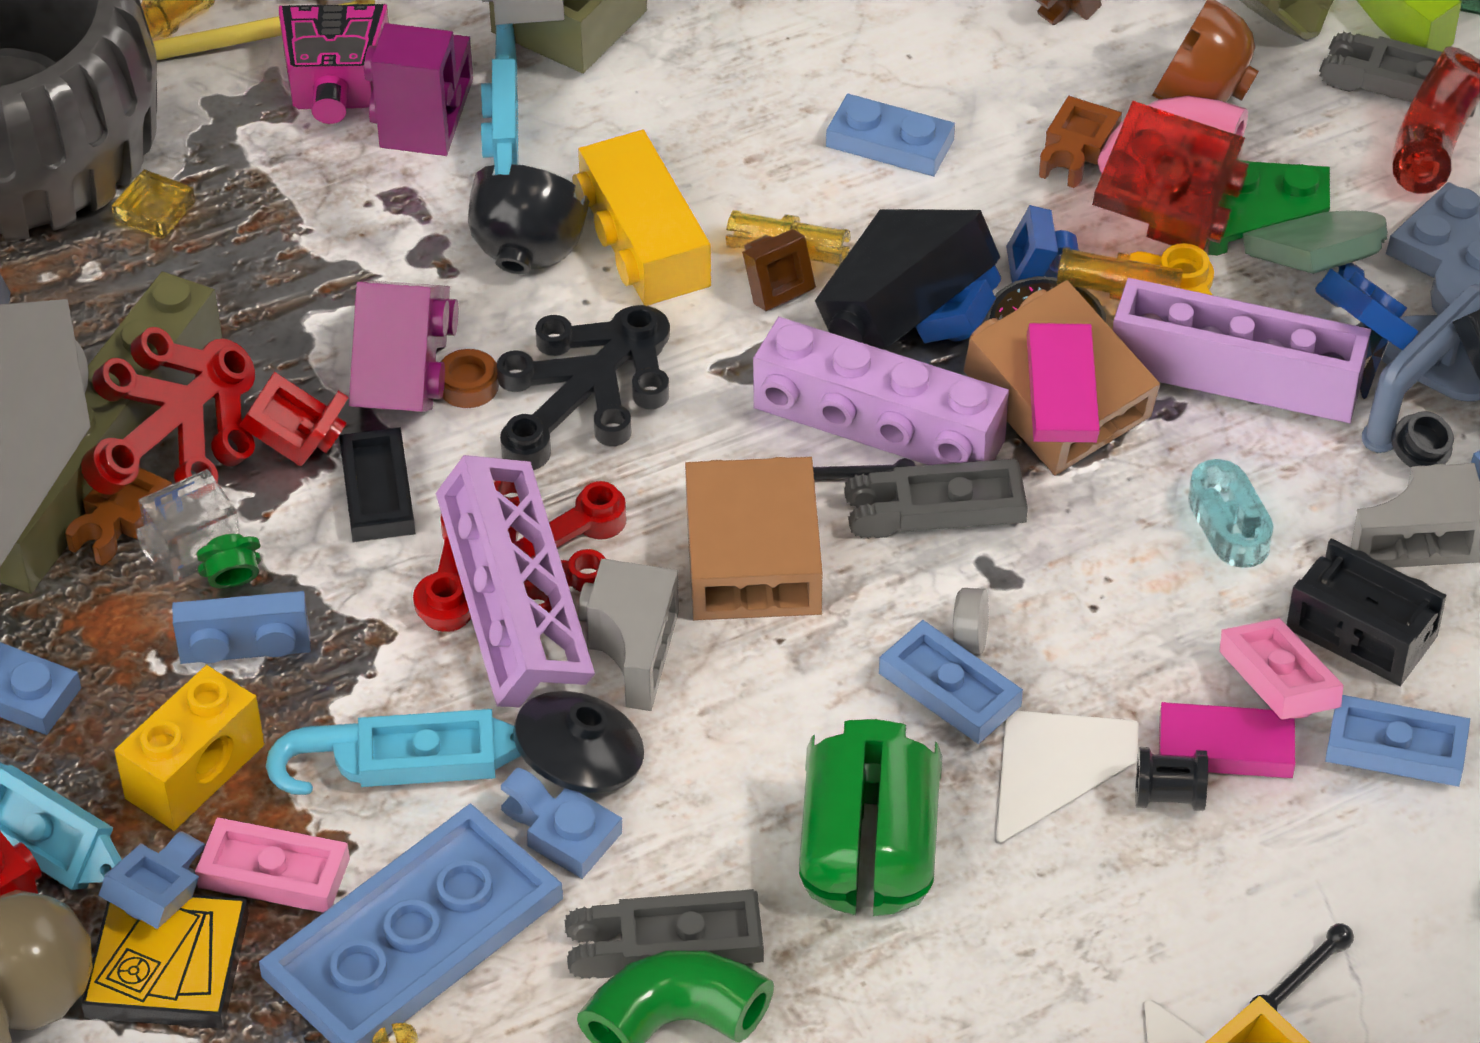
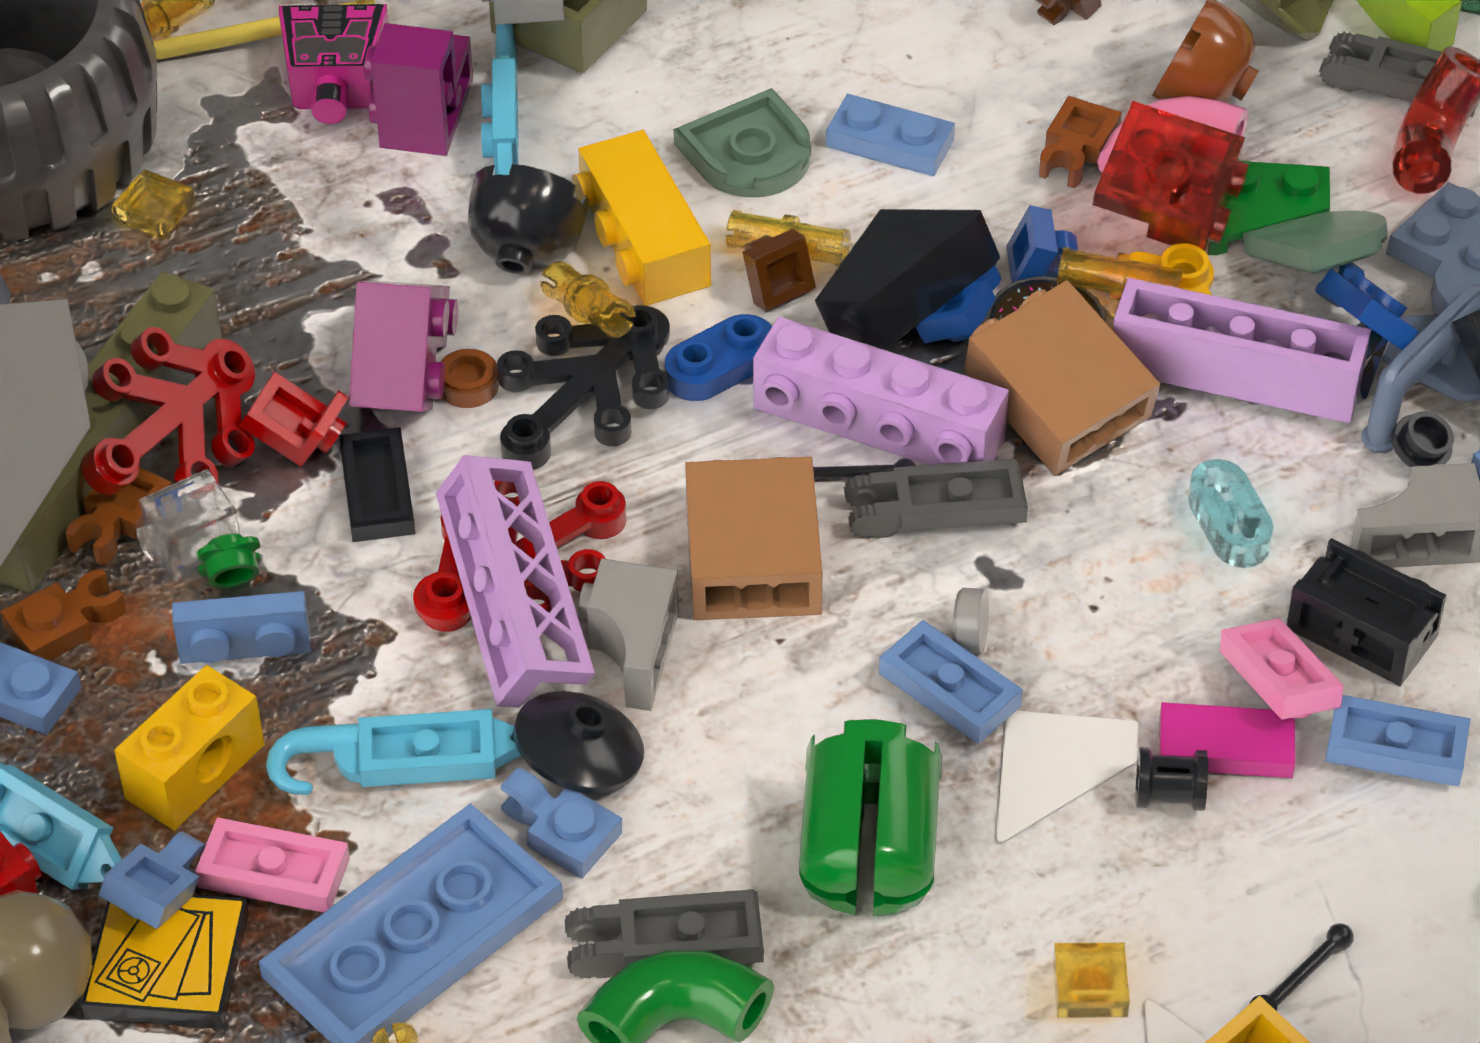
dark pink tile [1026,323,1100,443] -> none
none -> dark orange plate [0,569,126,661]
none -> clear yellow pin [540,261,635,338]
none -> blue plate [665,314,772,401]
none -> sand green tile [673,88,811,197]
none -> clear yellow plate [1053,942,1130,1018]

